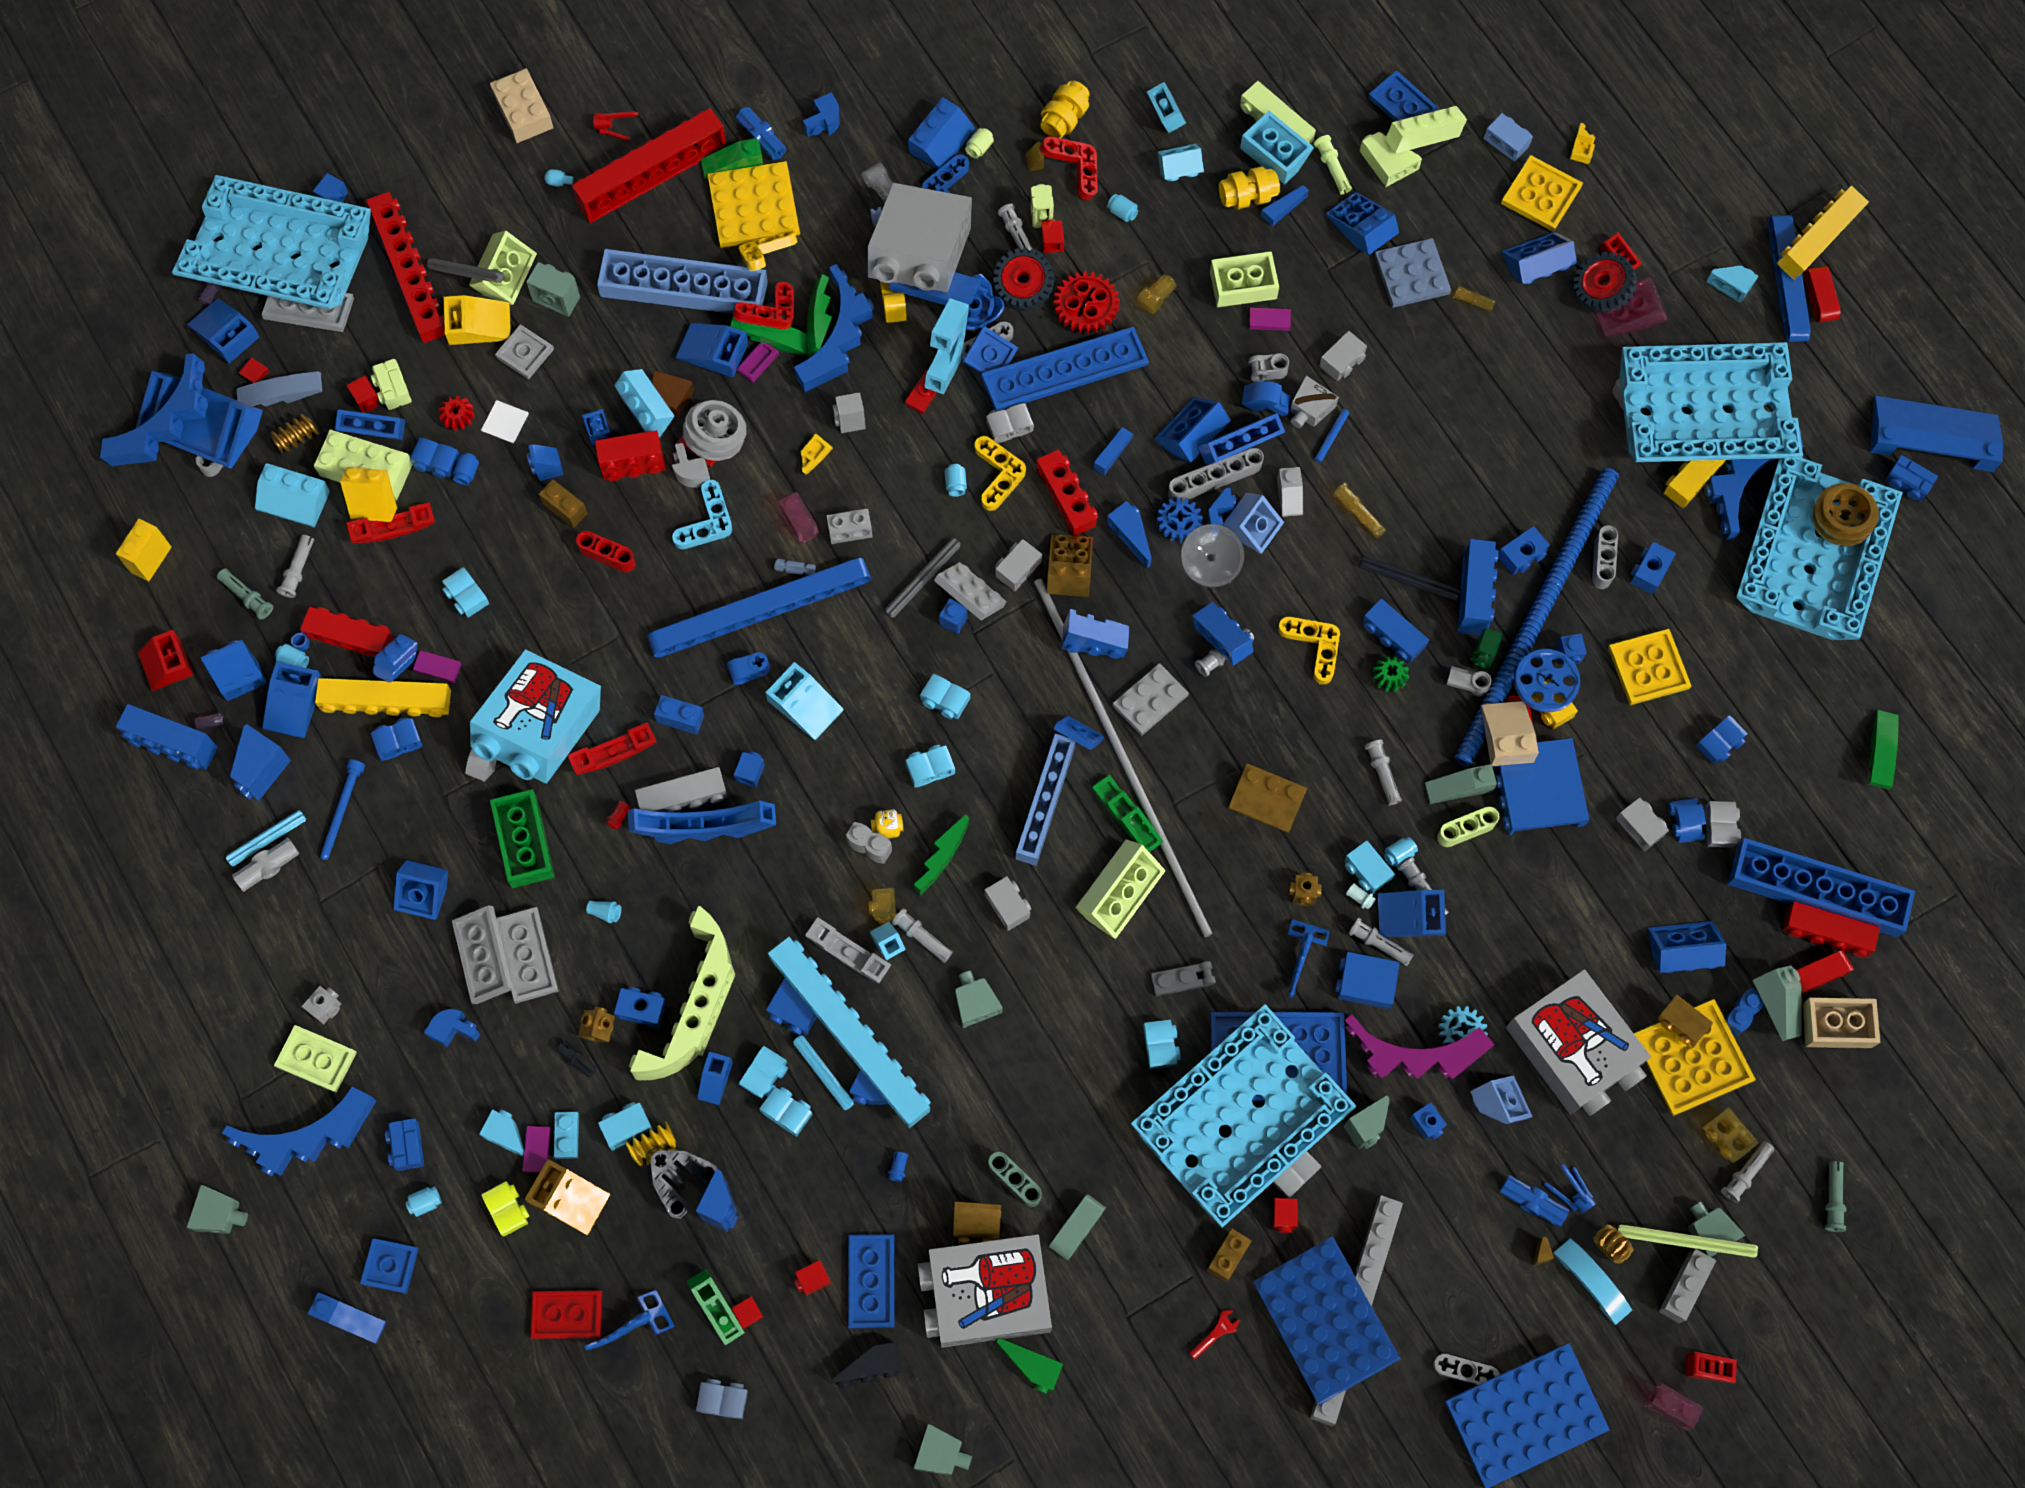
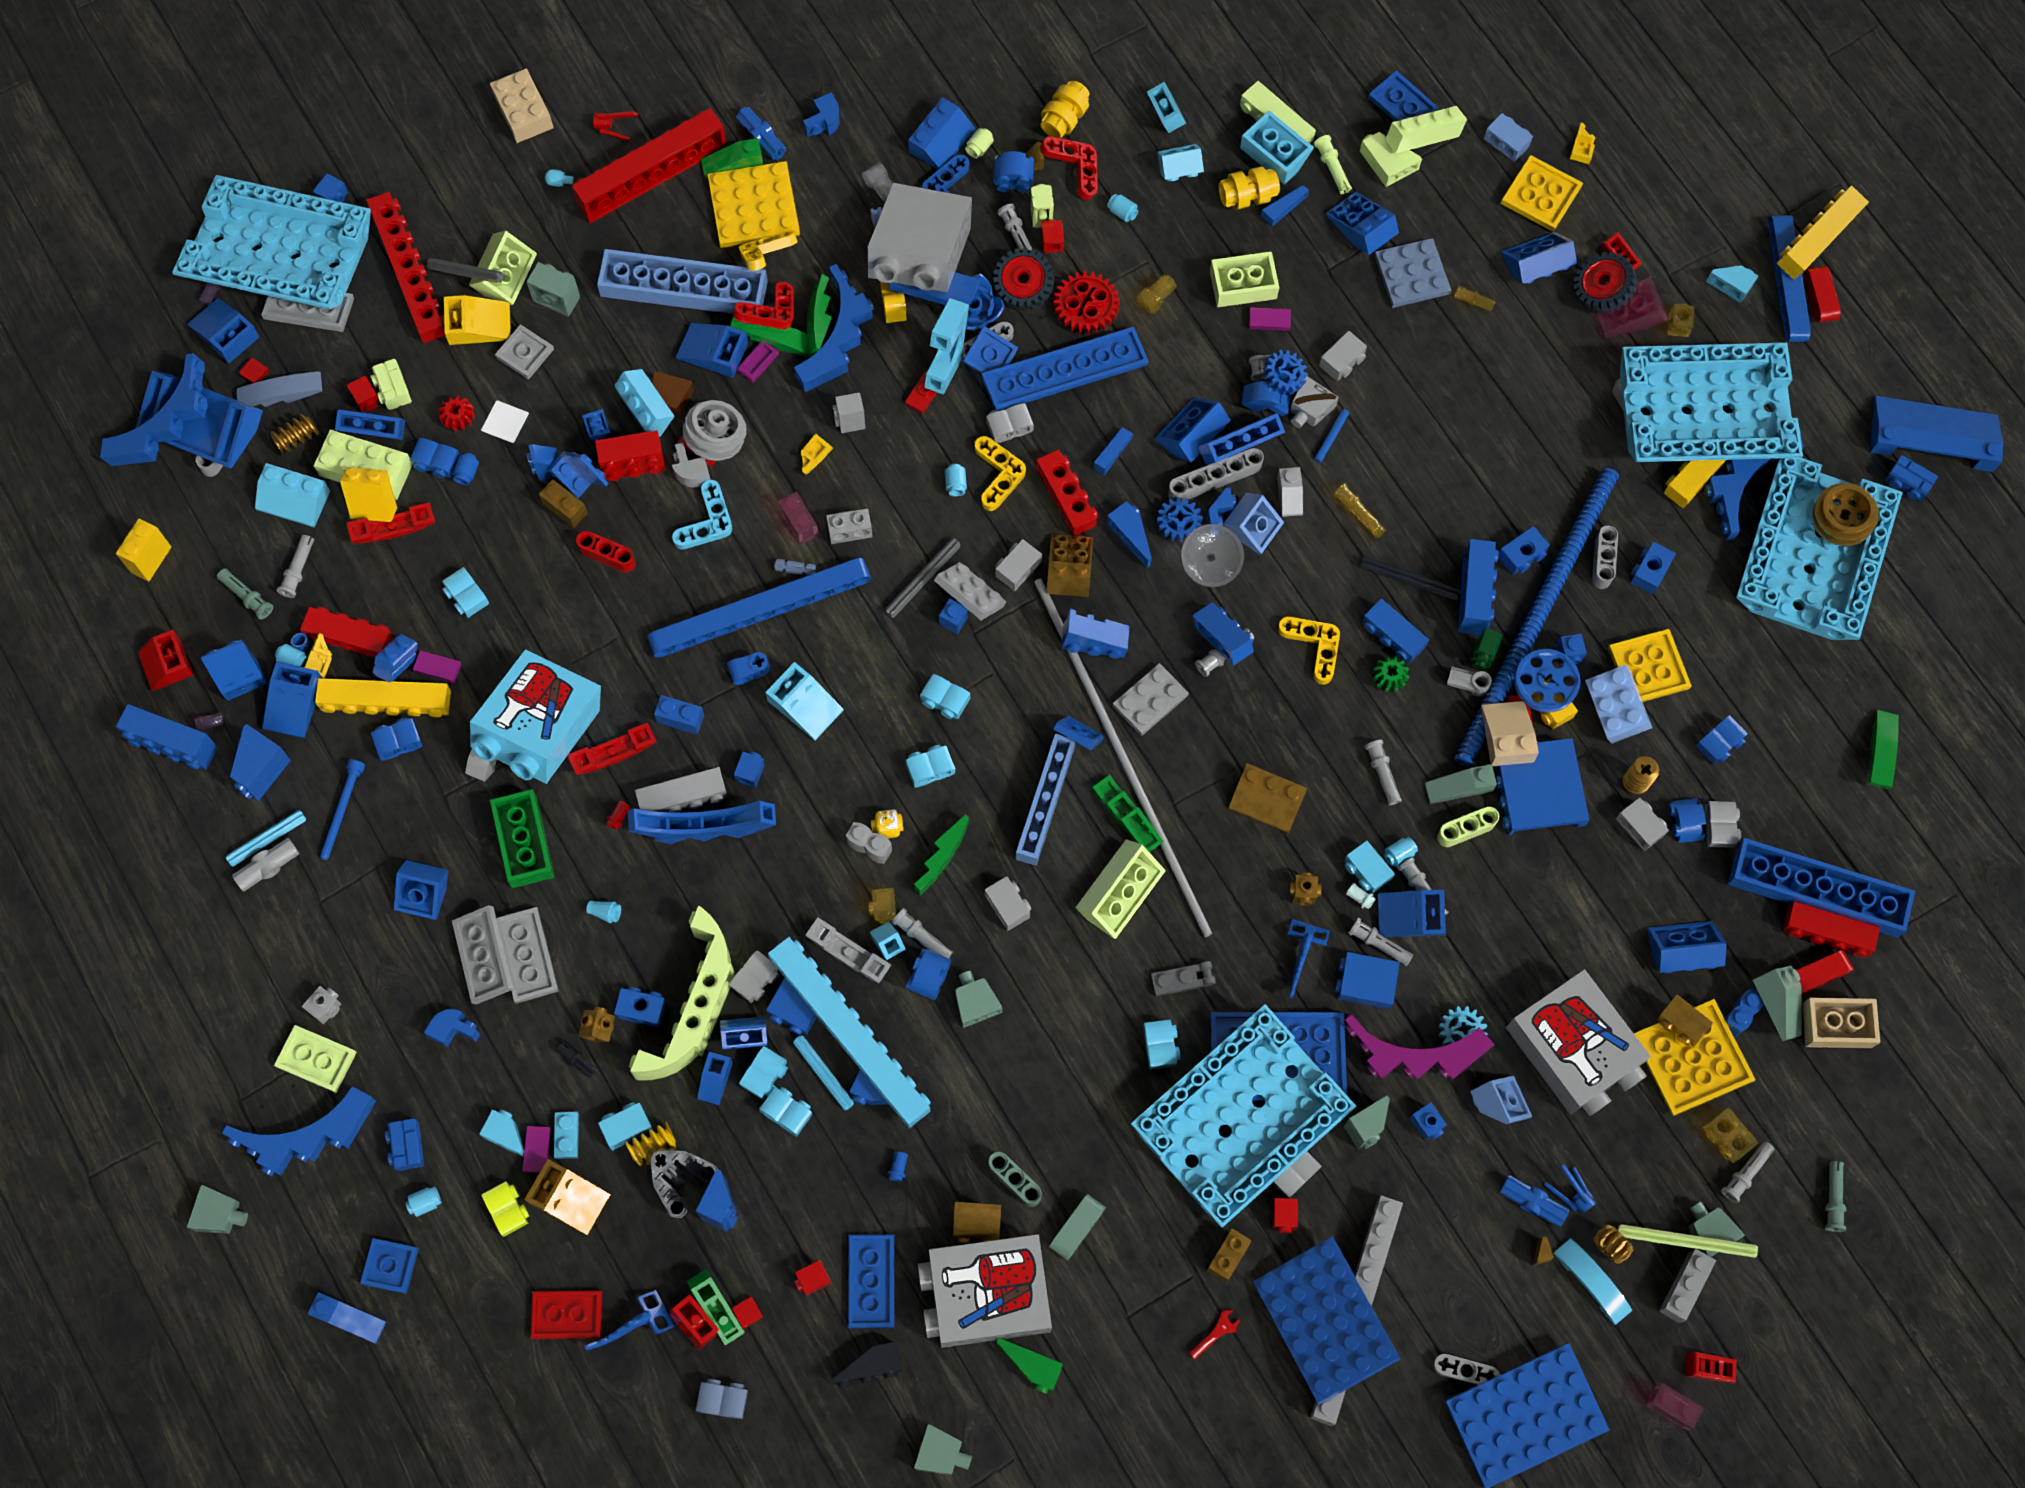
none -> yellow slope [304,633,332,679]
none -> blue bracket [548,451,609,498]
none -> red brick [670,1295,719,1350]
none -> blue brick [720,1017,767,1050]
none -> light grey brick [729,950,779,1003]
none -> blue brick [906,949,951,1000]
none -> blue brick [993,151,1034,193]
none -> blue gear [1263,350,1308,395]
none -> light blue brick [1585,665,1652,743]
none -> pearl gold piece [1622,756,1659,794]
none -> clear yellow brick [1668,303,1694,337]

